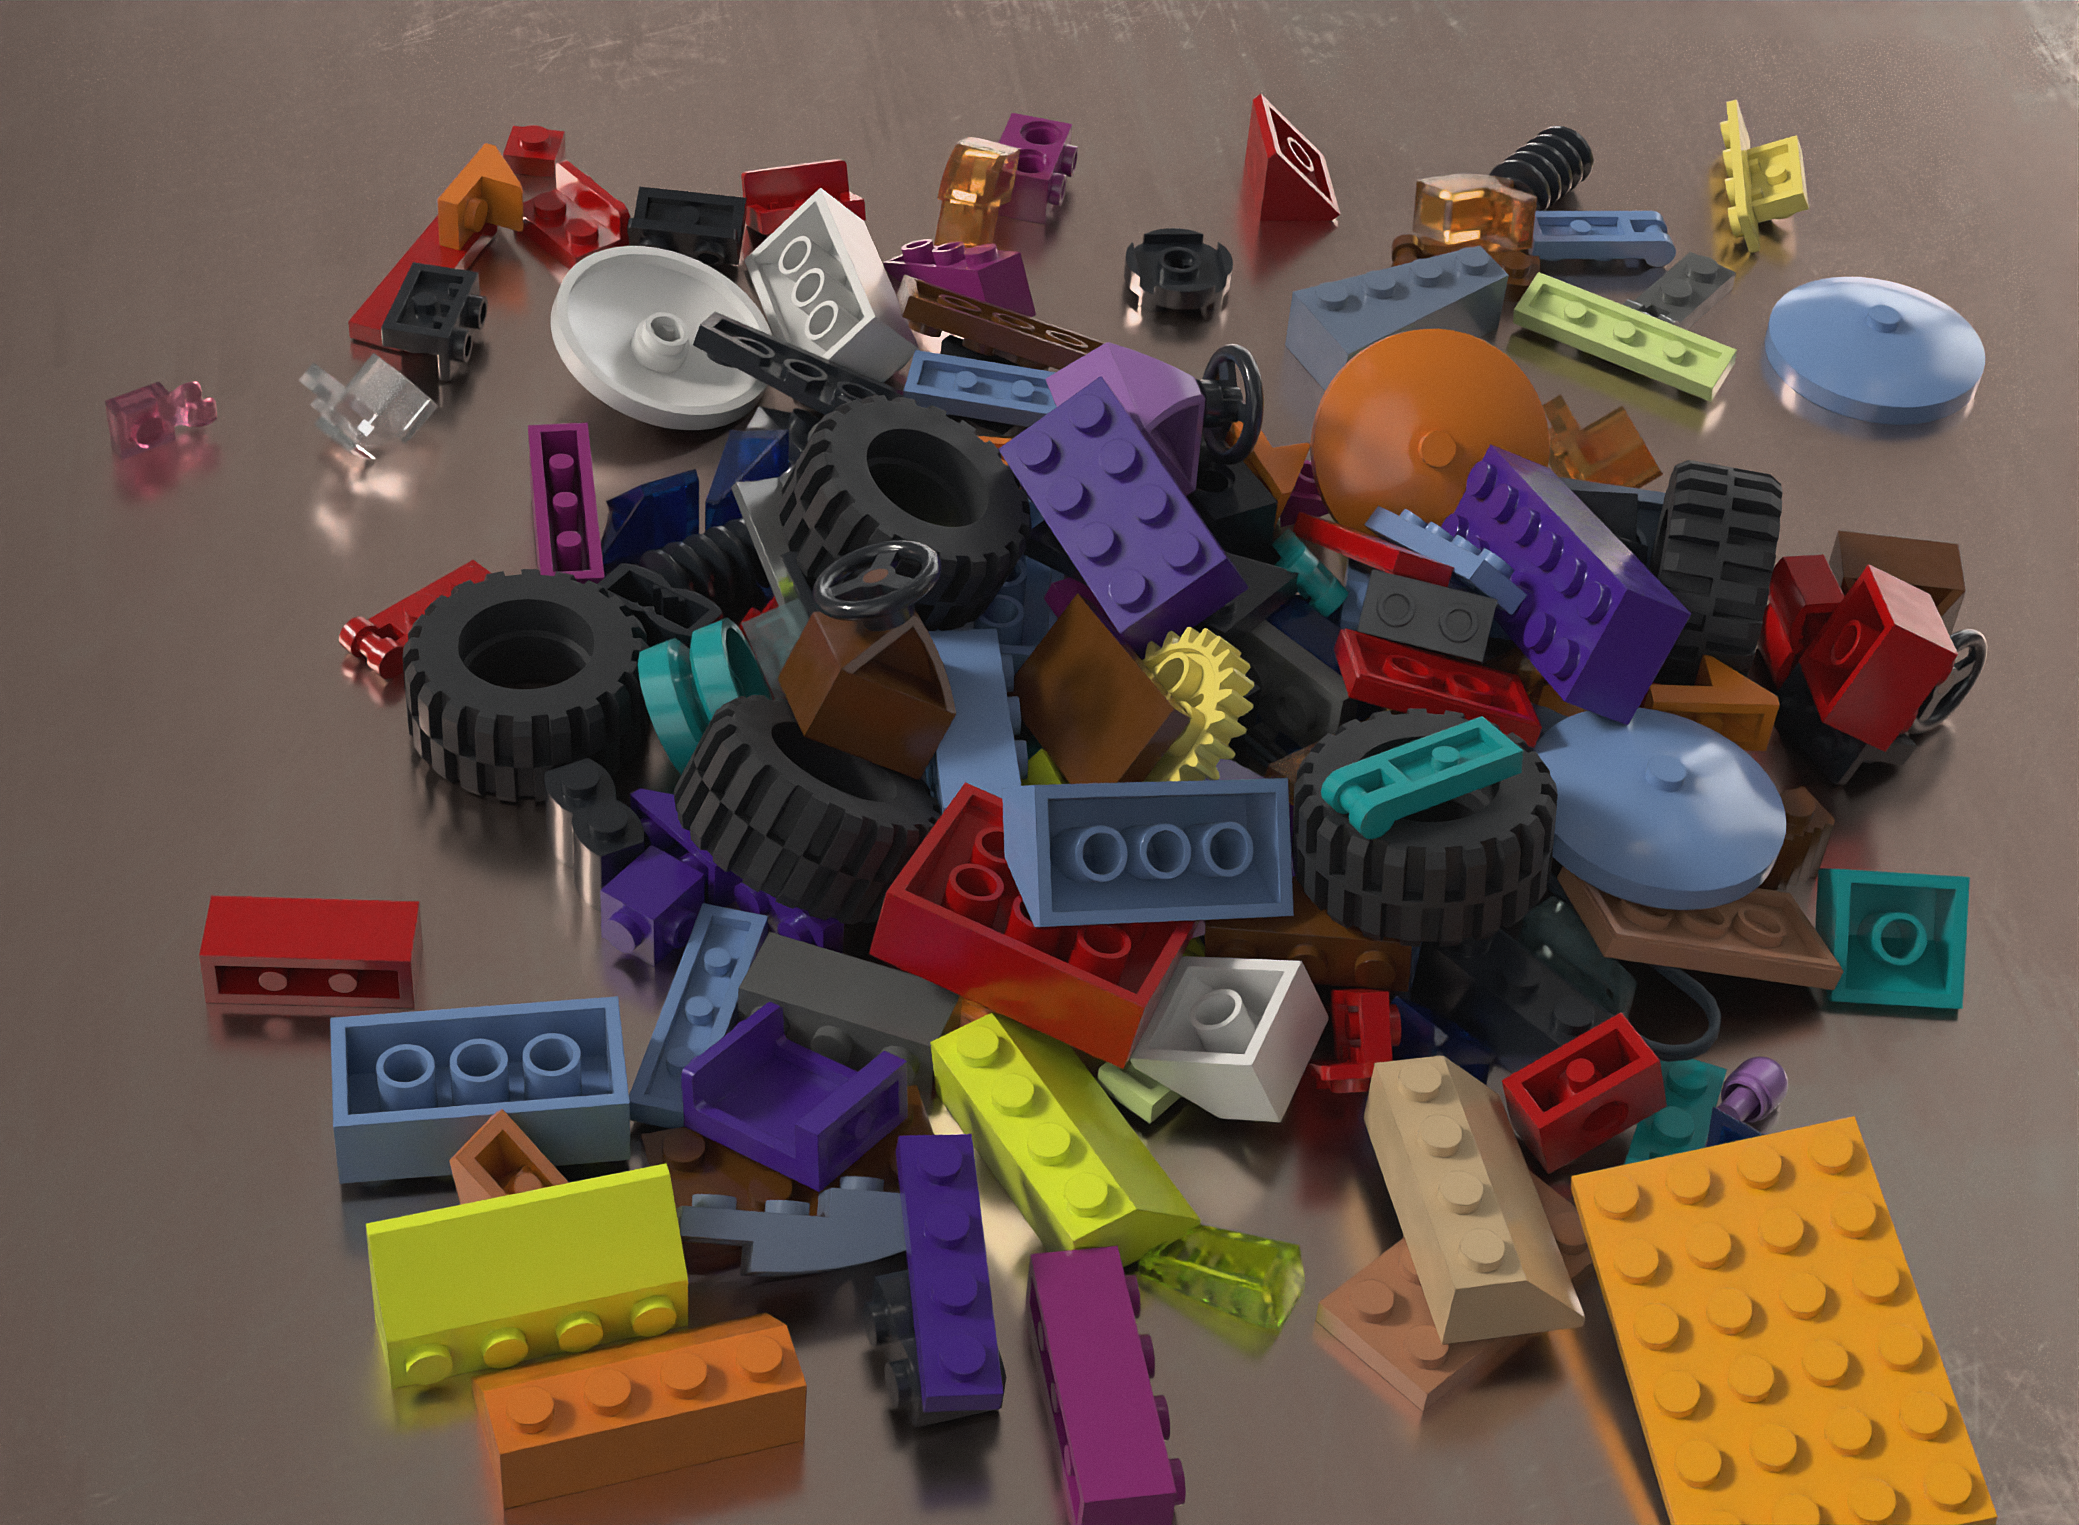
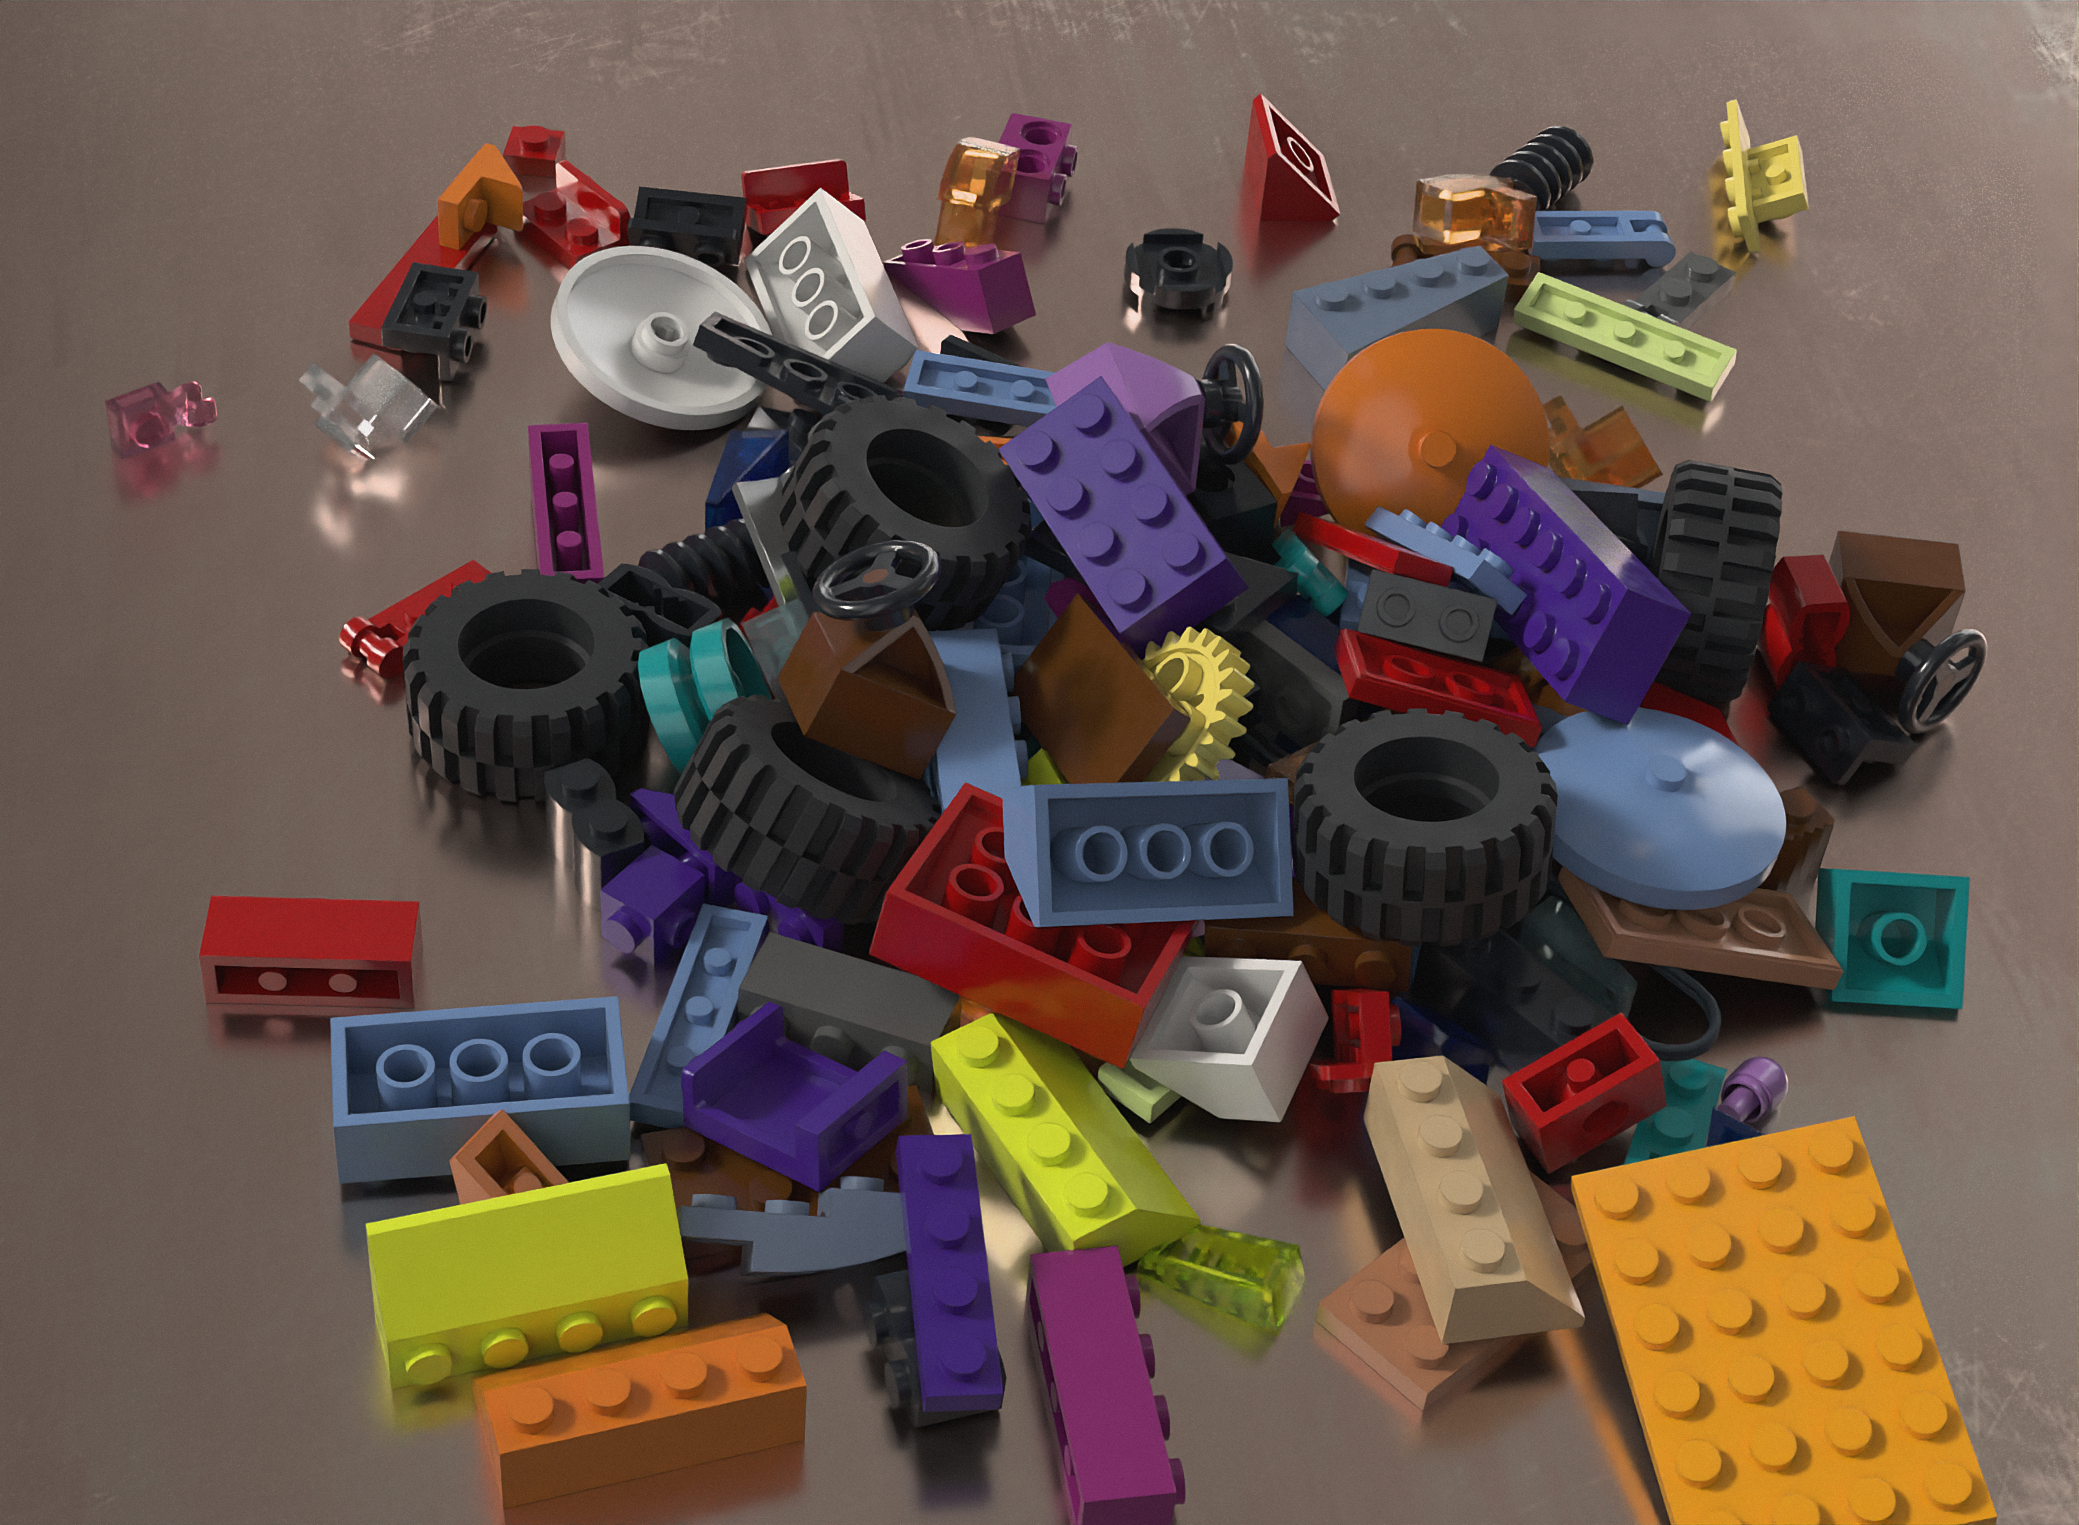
clear blue slope [601,469,699,574] -> none
reddish brown plate [897,274,1106,371] -> none
teal plate [1321,716,1523,839] -> none
orange slope [1644,655,1780,751] -> none
medium blue dish [1764,277,1985,425] -> none
red brick [1799,564,1958,752] -> none

